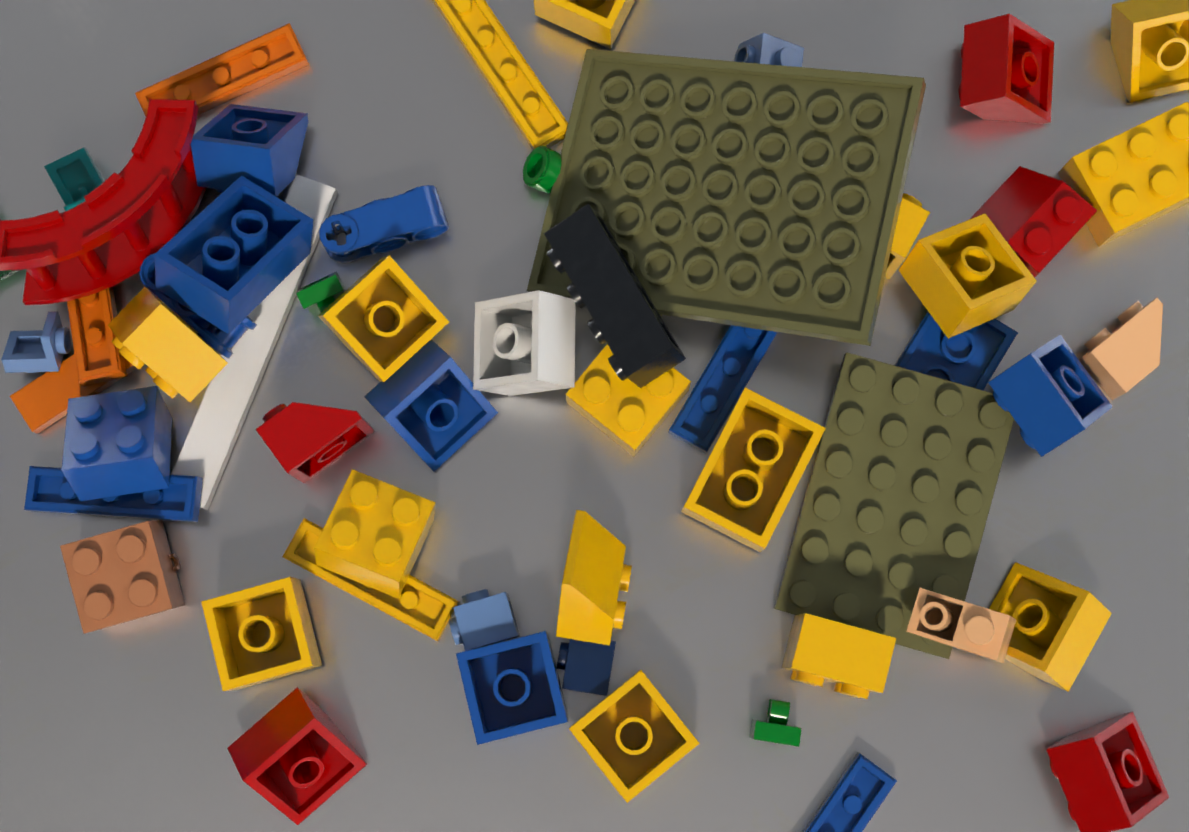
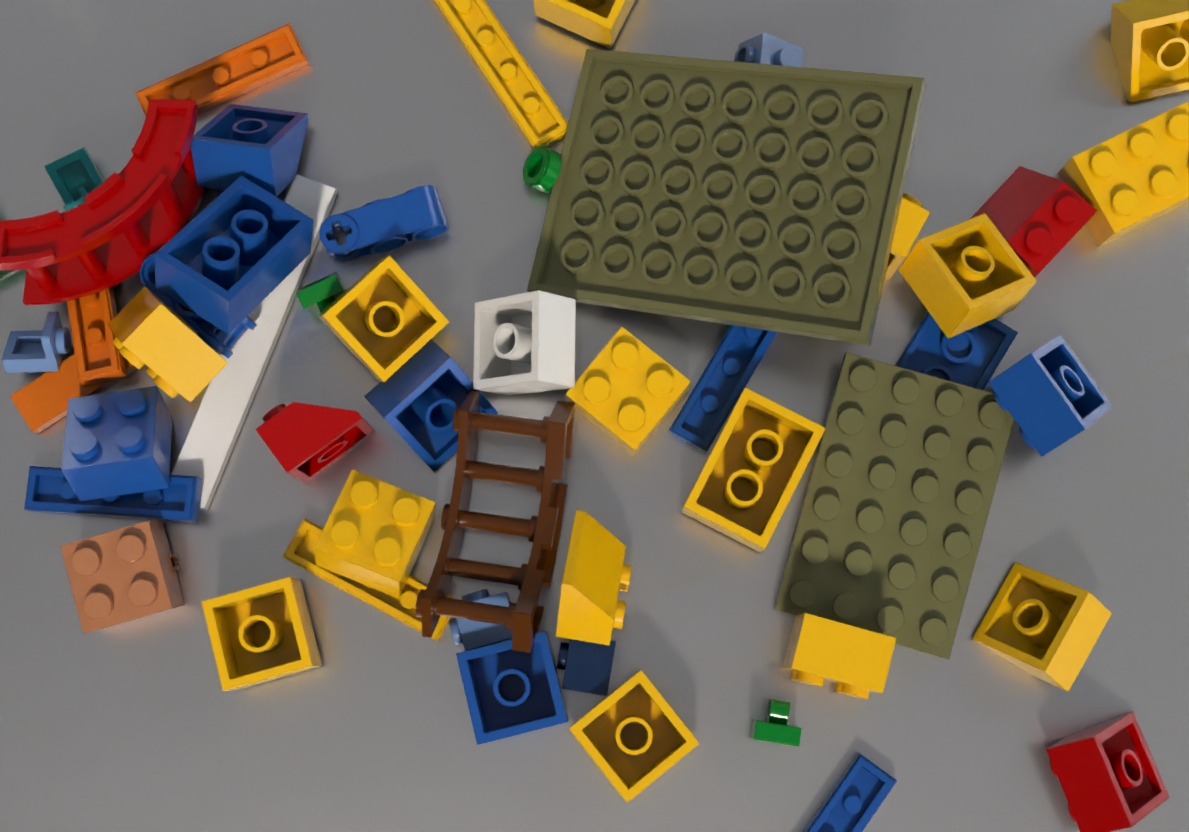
red slope [227,687,367,825] -> none
black brick [544,204,686,388] -> none
light nougat slope [906,588,1016,663] -> none
red slope [958,13,1054,124] -> none
light nougat slope [1079,298,1163,400] -> none
none -> reddish brown fence [416,390,575,653]

